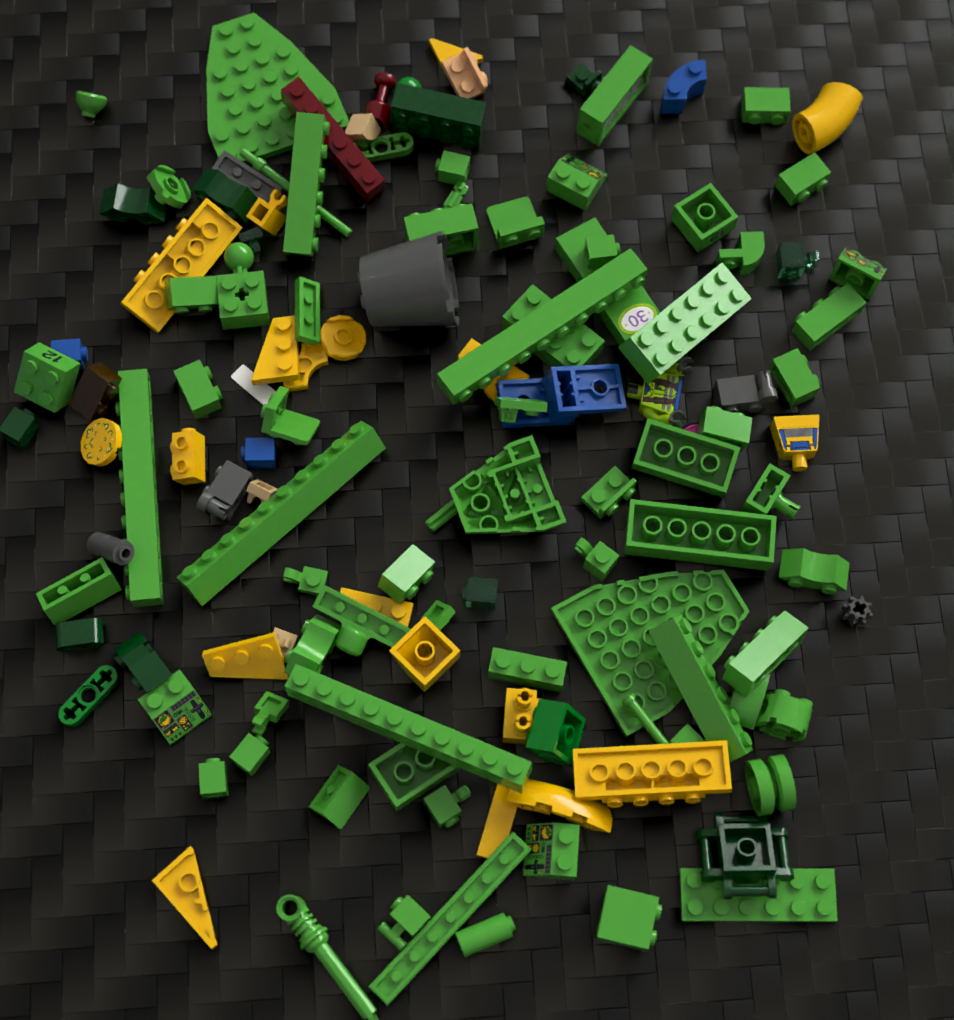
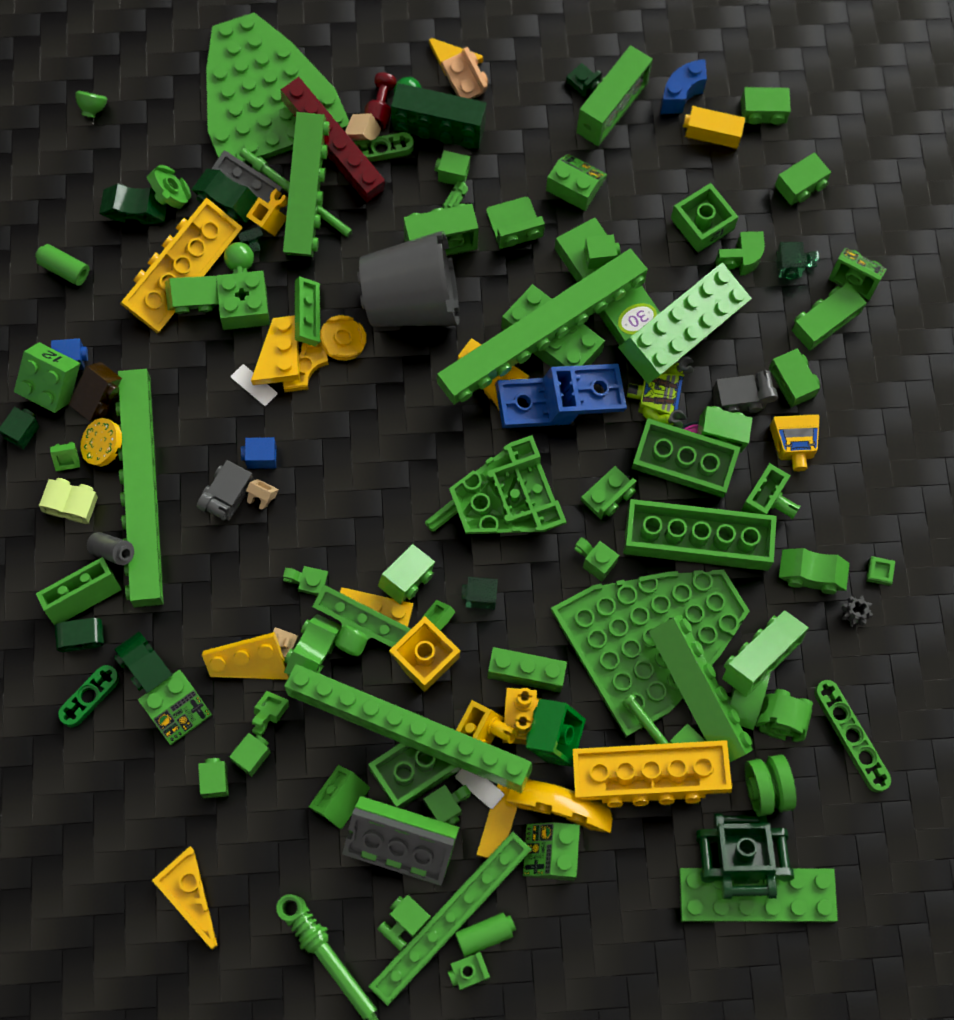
yellow brick [170,428,205,485] -> none
bright green brick [174,359,223,420] -> none
bright green brick [176,421,386,606] -> none
bright green bracket [260,386,320,445] -> none
bright green hinge [494,397,548,423] -> none
bright green brick [595,885,662,952] -> none
yellow brick [792,82,863,155] -> none
none -> bright green brick [35,244,89,286]
none -> yellowish green brick [39,478,98,524]
none -> bright green tile [50,442,80,471]
none -> dark grey piece [342,796,459,886]
none -> bright green brick [447,952,490,990]
none -> white sticker [455,769,504,809]
none -> yellow brick [456,700,518,744]
none -> yellow brick [683,106,745,149]
none -> bright green beam [814,680,891,793]
none -> bright green tile [866,556,895,586]

